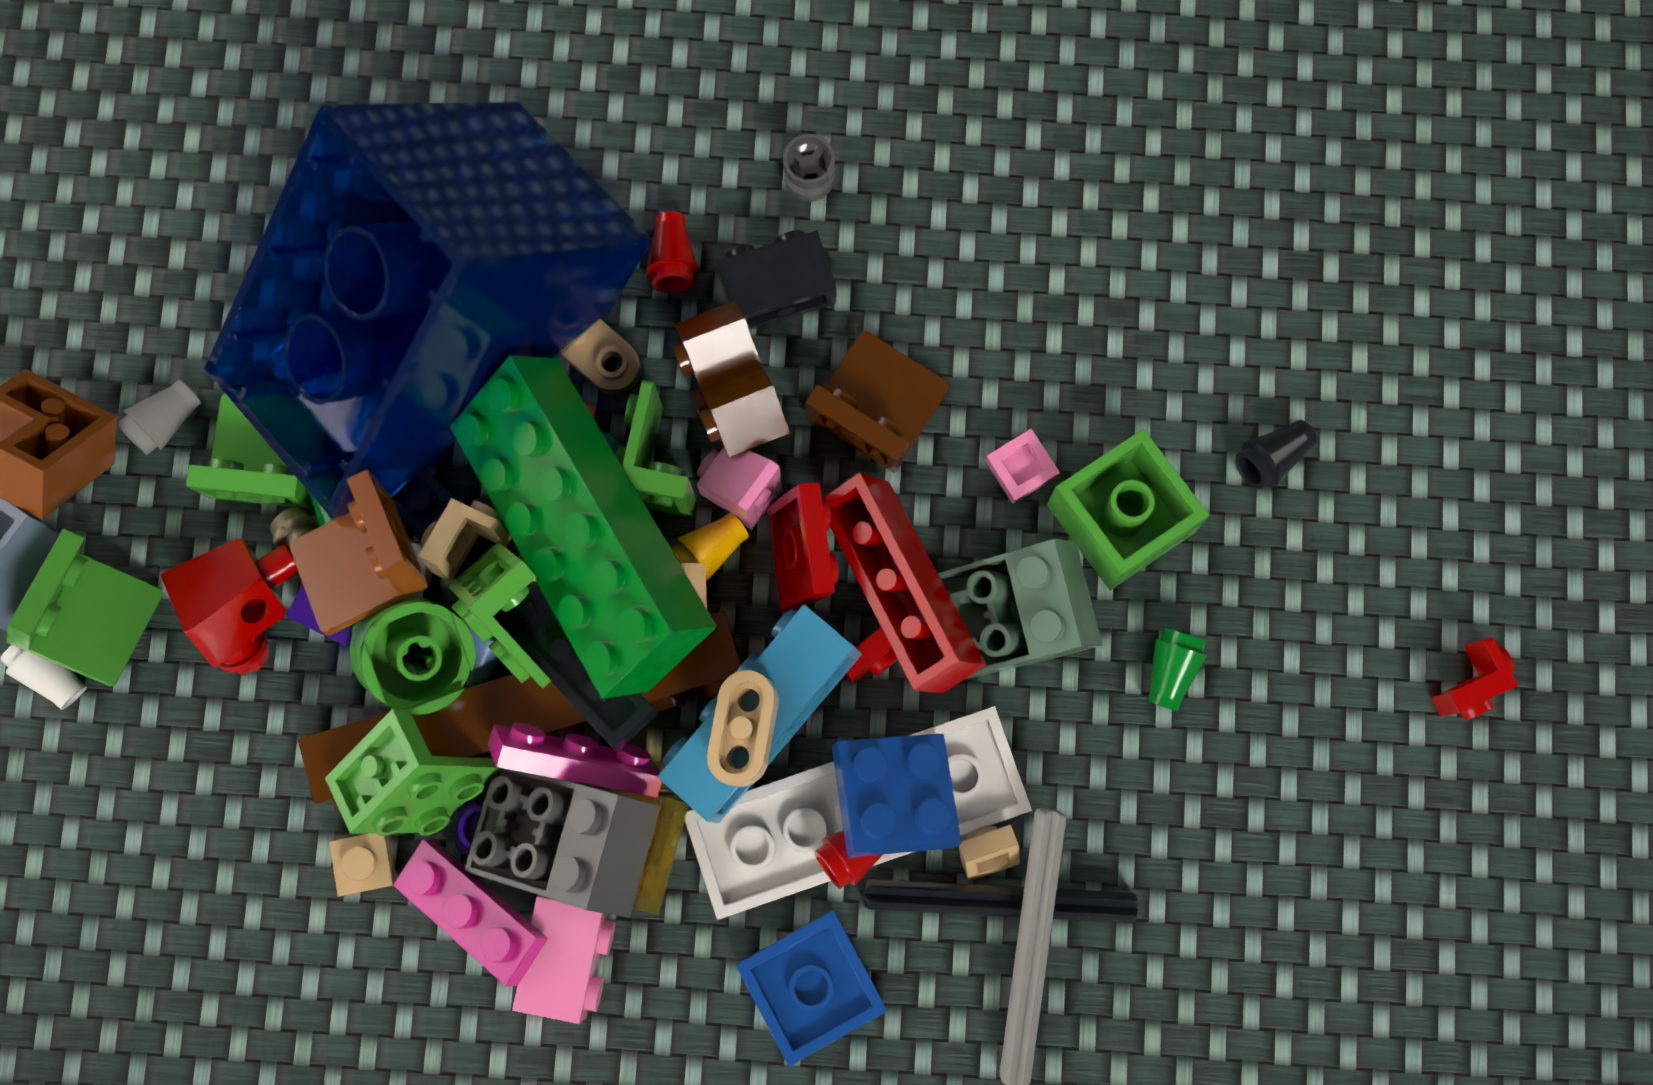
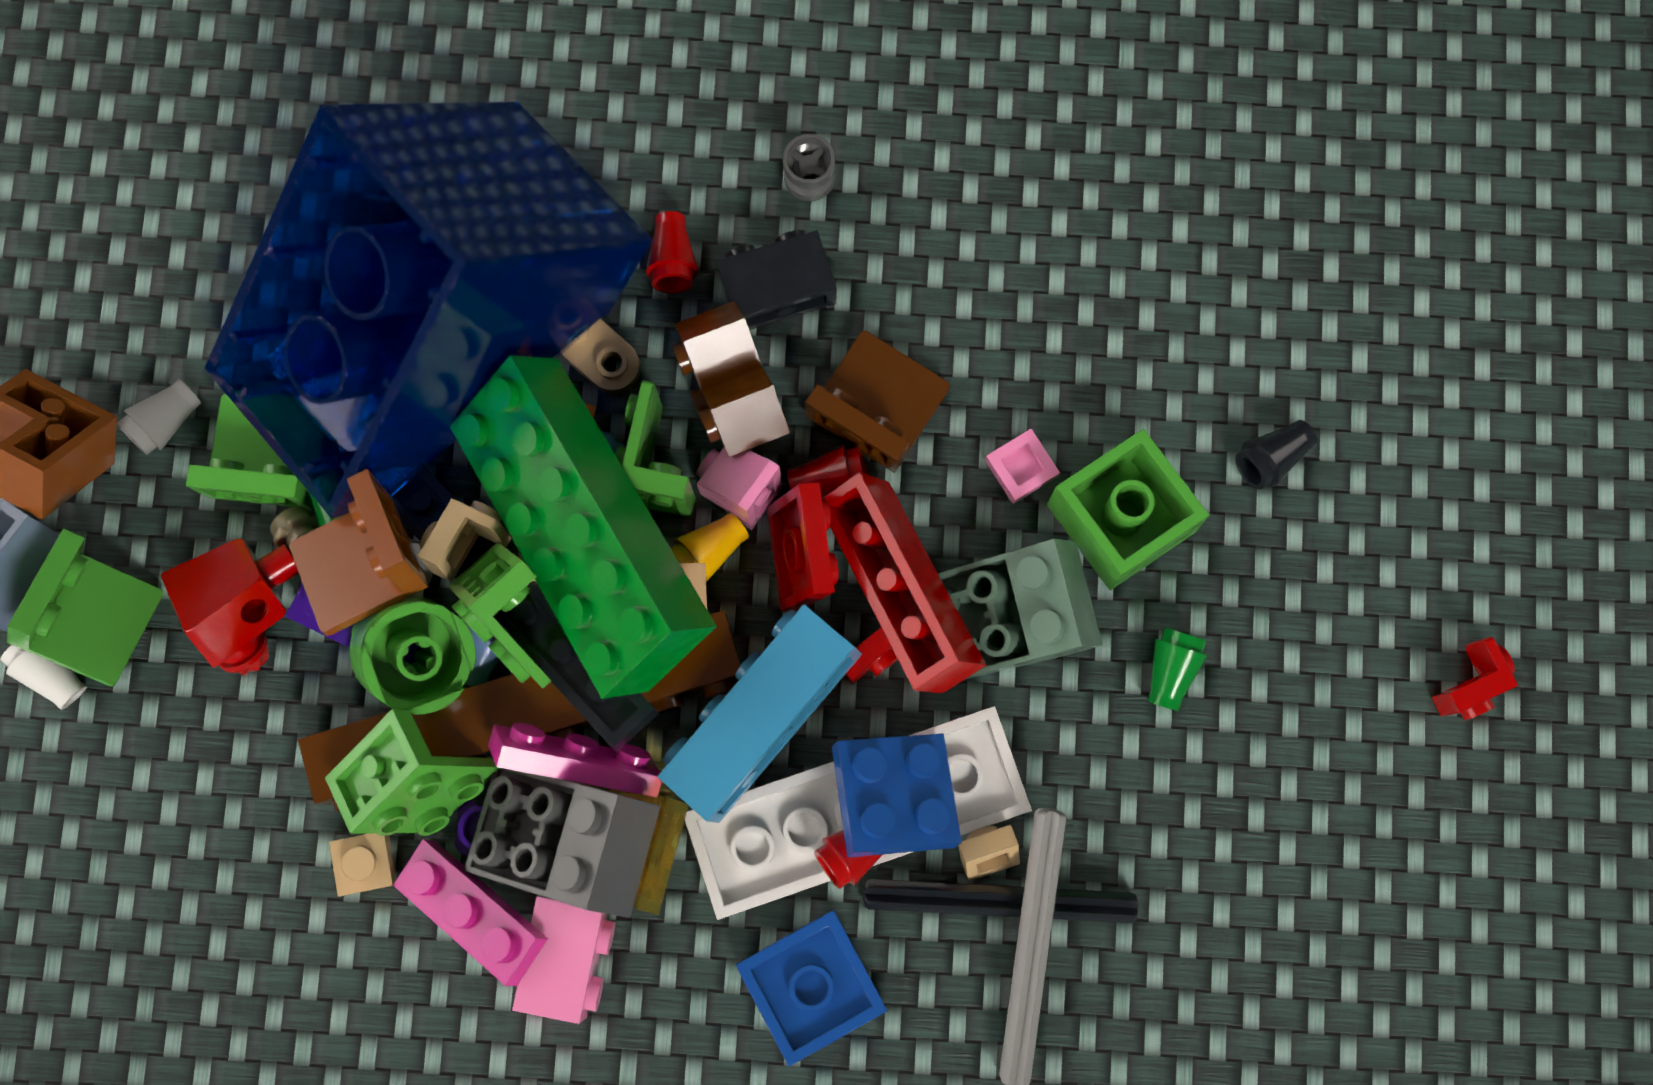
tan plate [707,670,779,787] -> none
none -> red cone [788,445,868,497]

